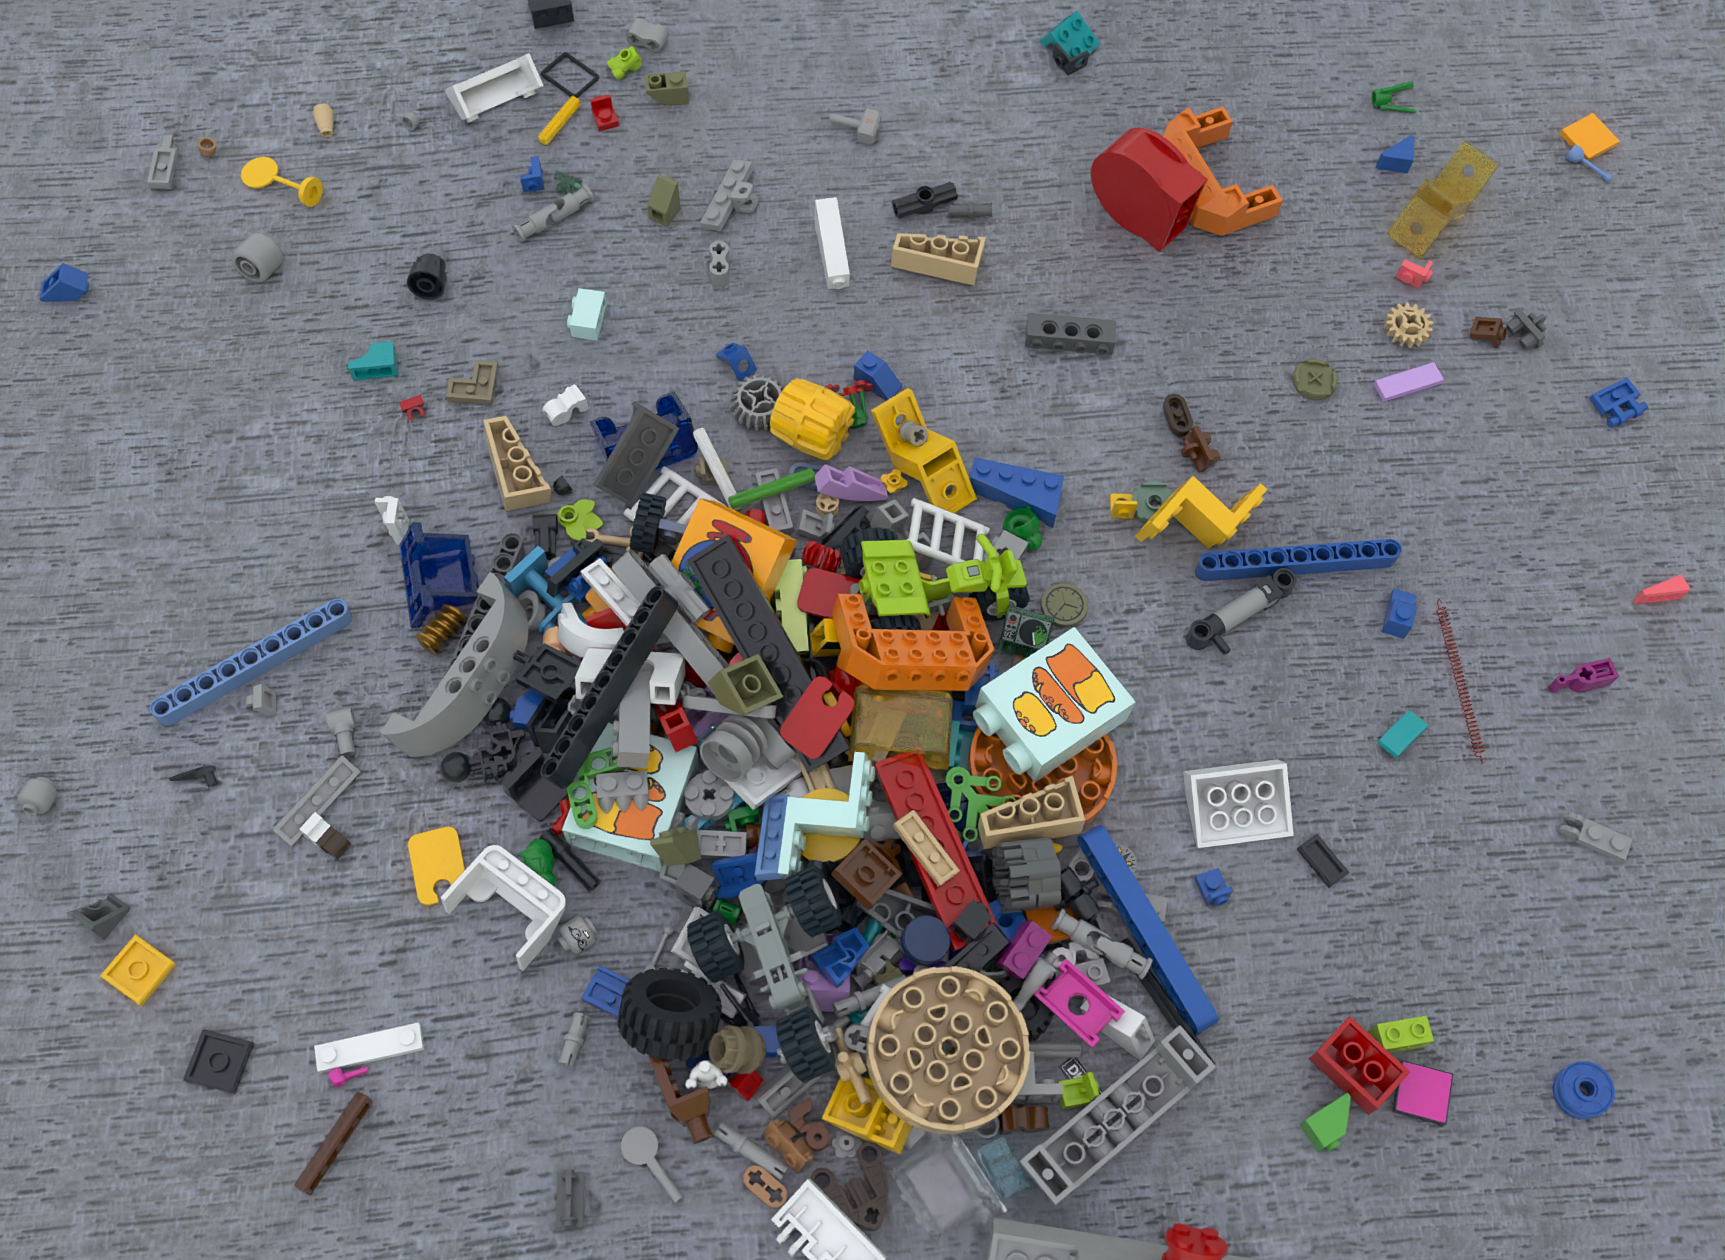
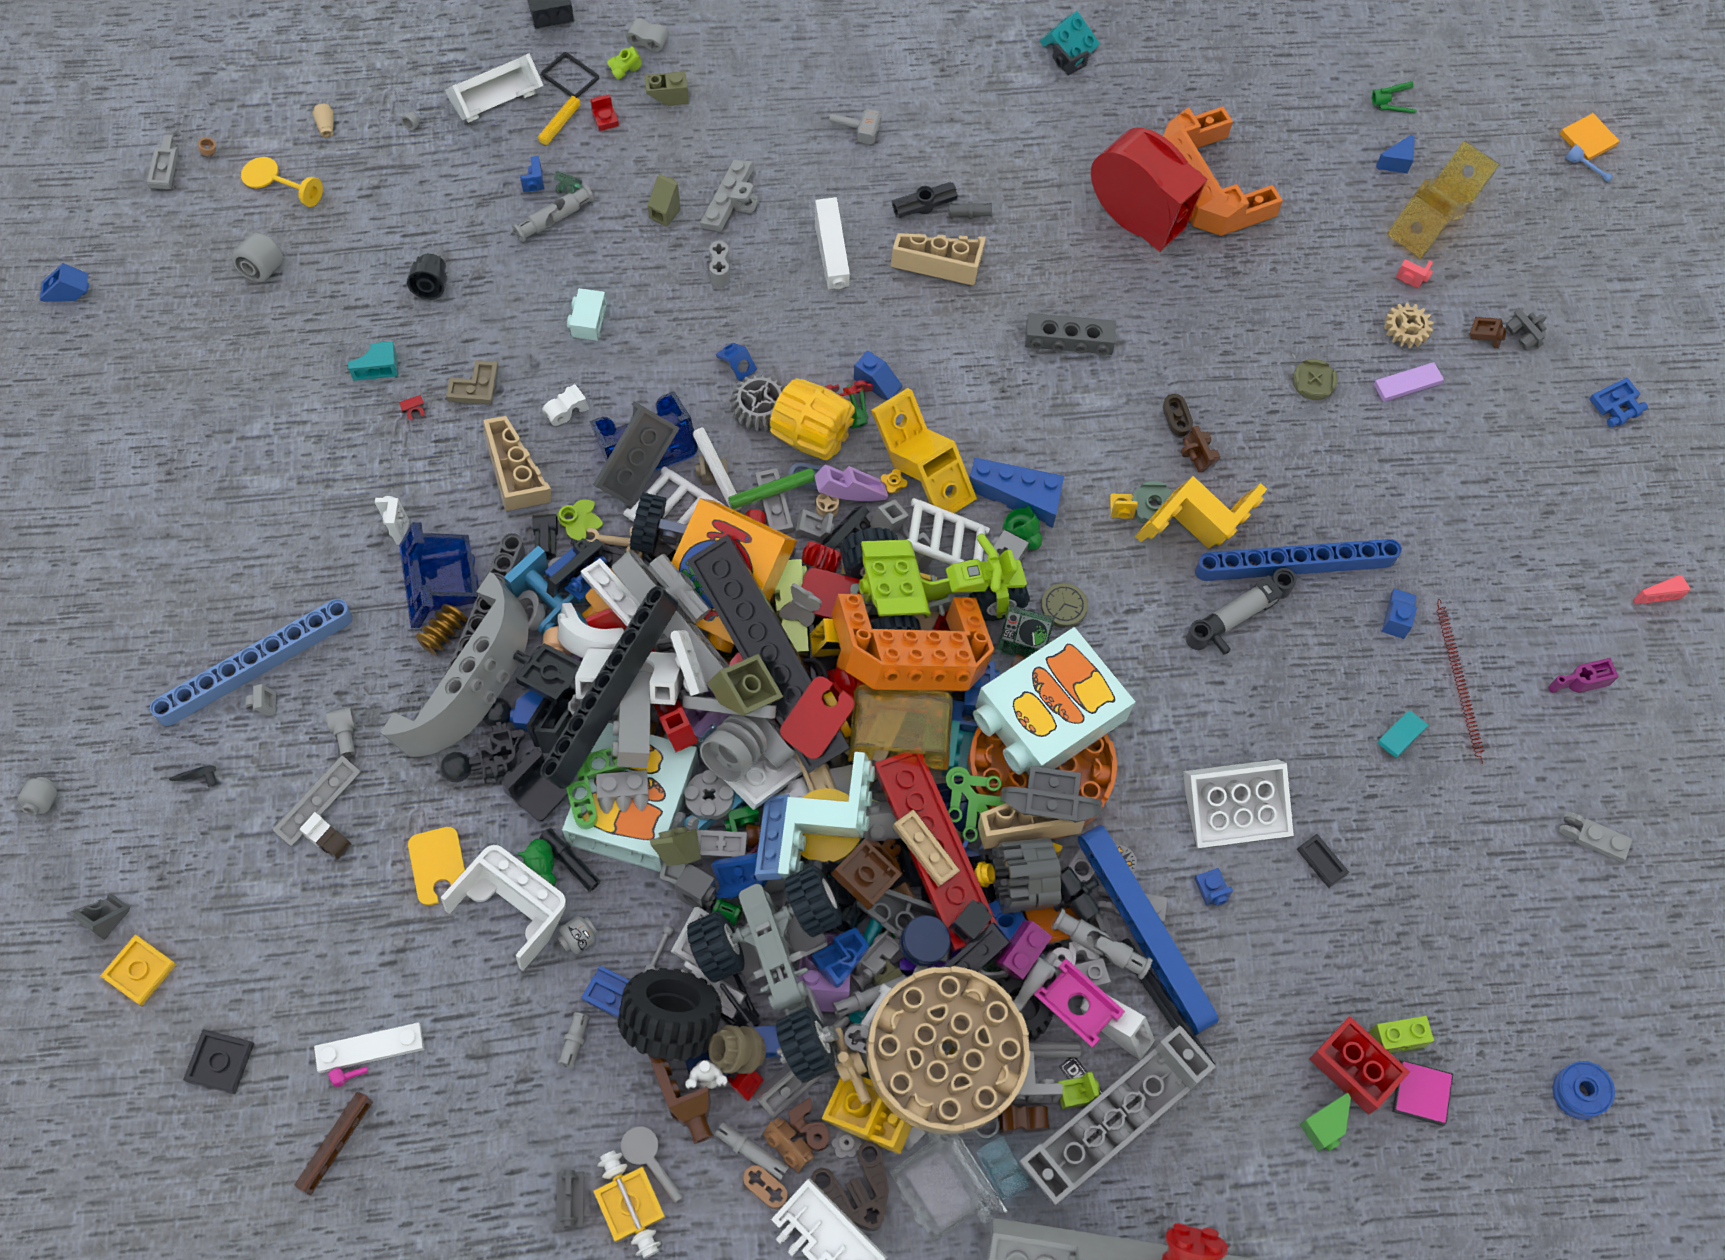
red arm [552,799,571,835] -> none
black hinge [553,475,573,496] -> none
light grey bush [899,421,928,446] -> none
none -> yellow plate [593,1151,665,1258]
none -> white hinge [670,630,708,696]
none -> light grey animal [779,583,822,626]
none -> yellow plate [974,862,995,887]
none -> dark grey plate [1000,766,1102,823]

